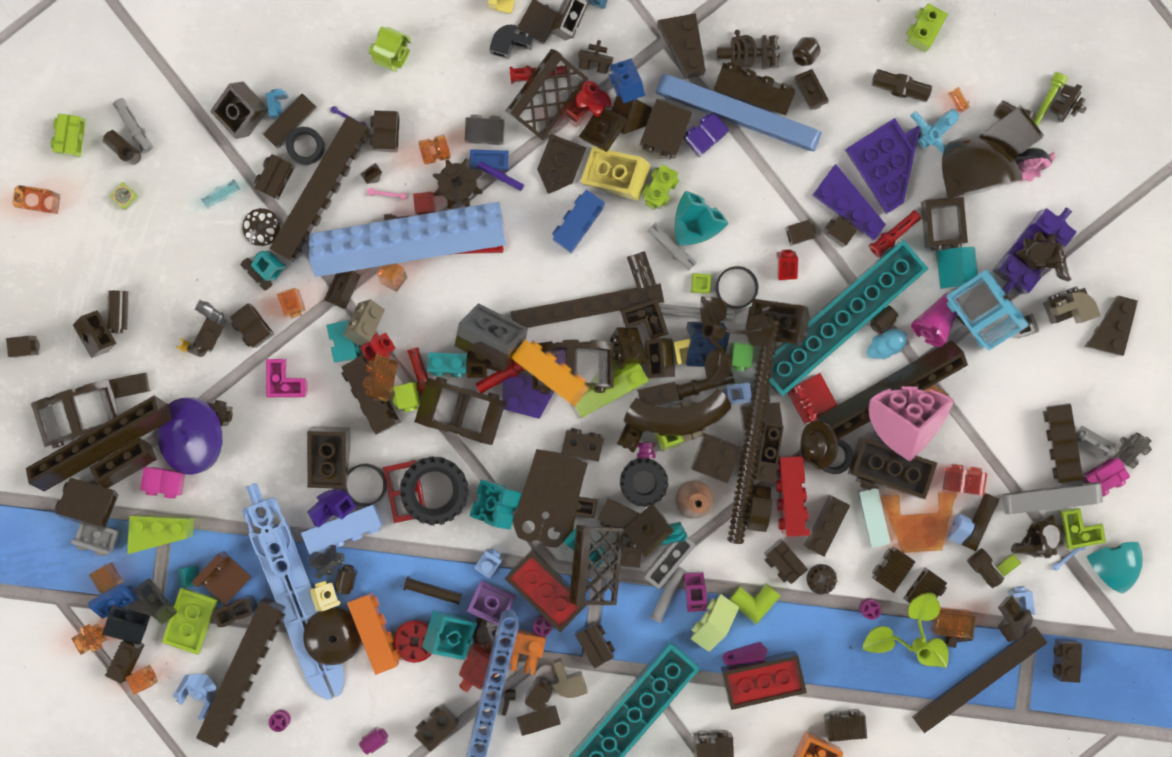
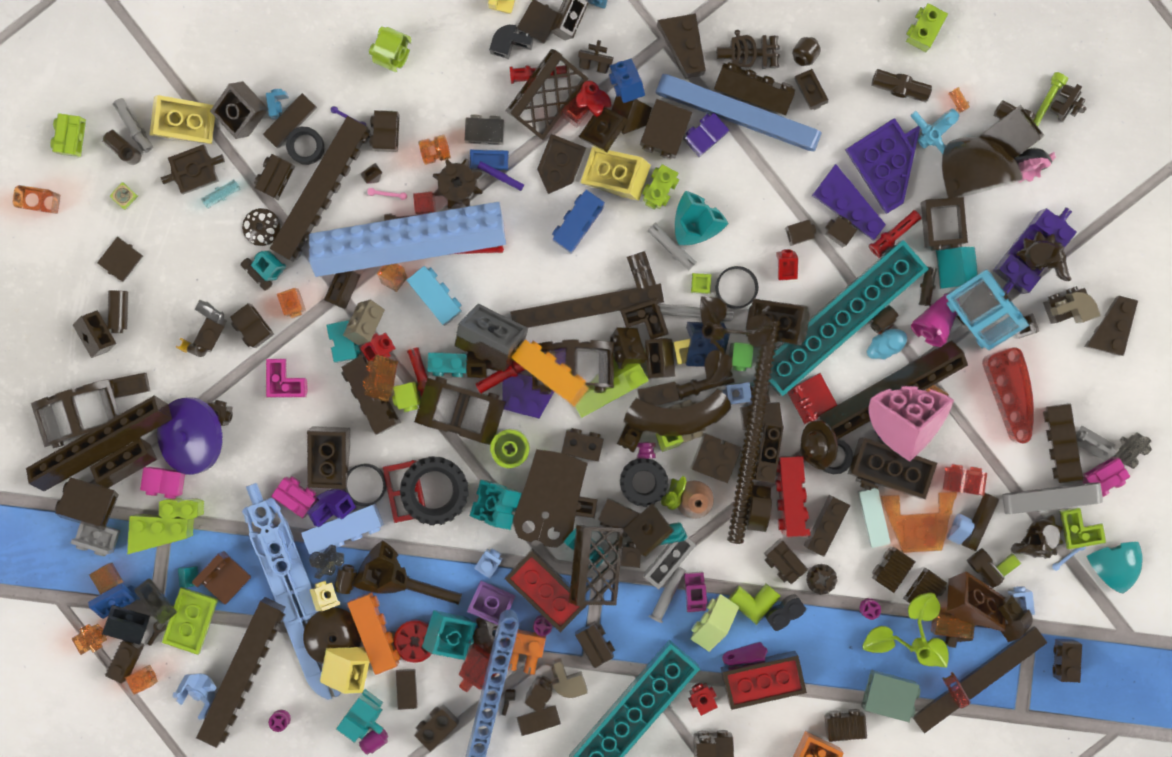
dark brown brick [6,336,40,358] -> none
dark brown brick [212,595,258,627] -> none
none -> dark brown piece [97,236,143,282]
none -> dark brown hand [147,621,167,646]
none -> light yellow slope [150,95,215,144]
none -> lime brick [159,498,204,519]
none -> dark brown plate [161,144,225,195]
none -> dark pink brick [271,476,317,519]
none -> light yellow slope [320,647,370,694]
none -> teal brick [336,689,384,743]
none -> dark brown brick [353,540,407,594]
none -> dark brown tile [396,669,418,710]
none -> medium azure brick [407,266,462,326]
none -> lime brick [490,429,530,468]
none -> lime plate [661,476,686,510]
none -> red brick [688,683,718,716]
none -> black brick [765,594,806,631]
none -> sand green brick [861,669,921,722]
none -> dark brown pin [918,267,937,306]
none -> clear red bar [942,672,971,708]
none -> reddish brown slope [947,571,1006,632]
none -> clear red beam [982,347,1034,444]

